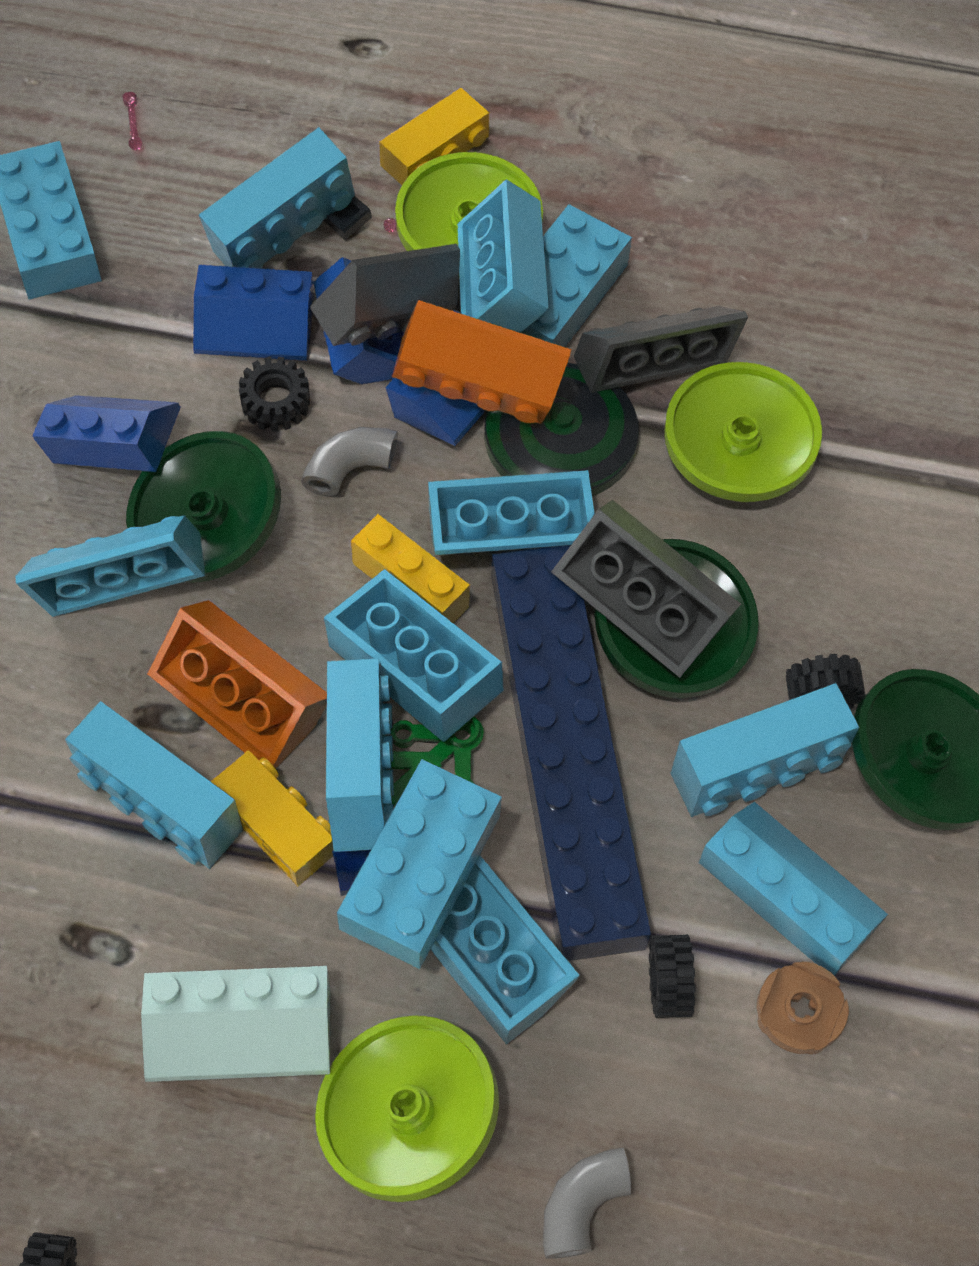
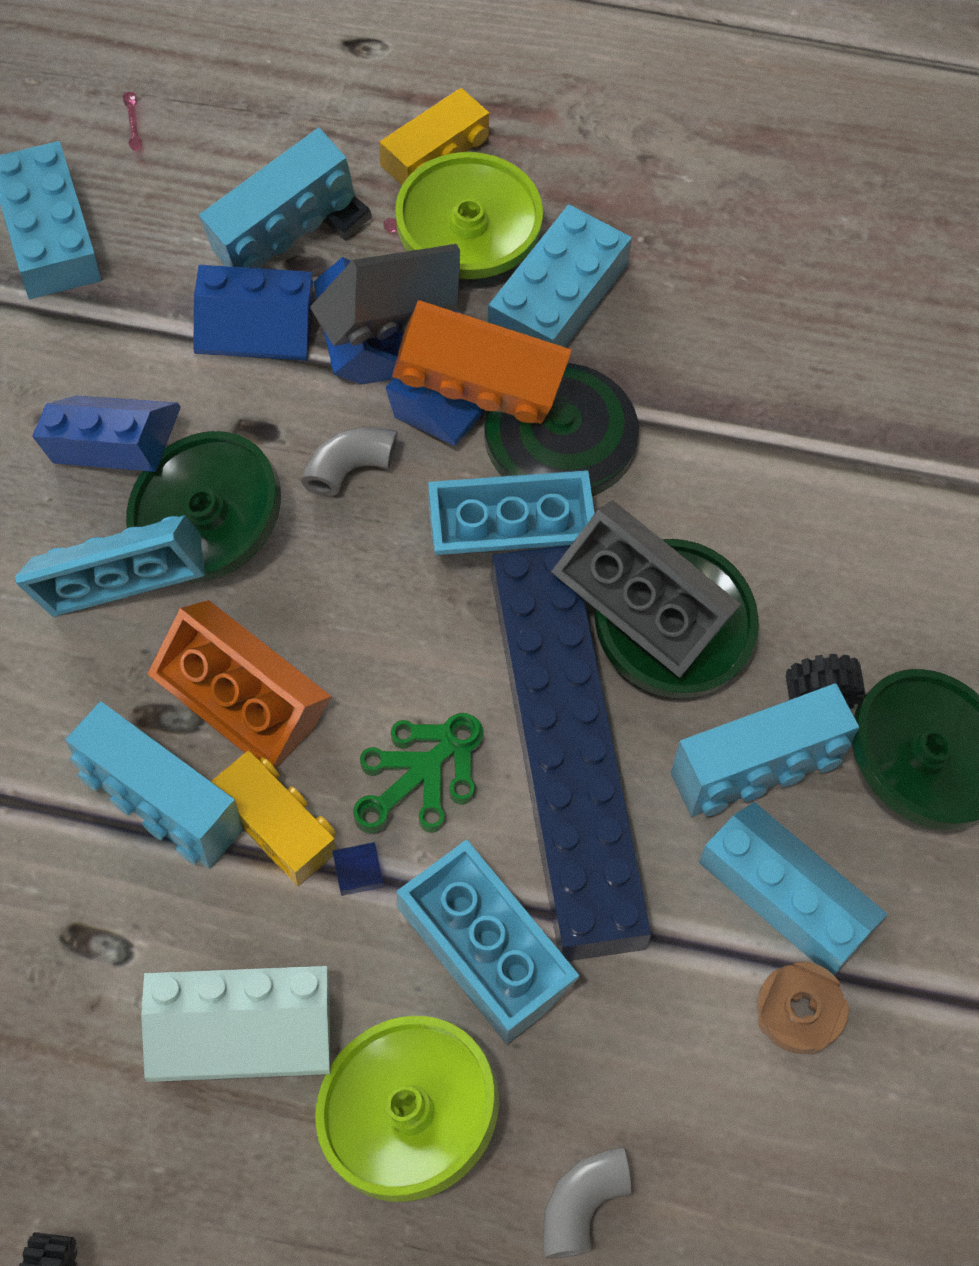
black tyre [238,357,310,432] -> none
medium azure brick [324,569,504,742] -> none
medium azure brick [326,659,394,852] -> none
medium azure brick [337,759,502,969] -> none
yellow brick [351,514,470,623] -> none
medium azure slope [457,179,549,332] -> none
dark grey slope [574,306,748,393] -> none
black tyre [649,934,696,1018] -> none
lime dish [664,362,822,502] -> none

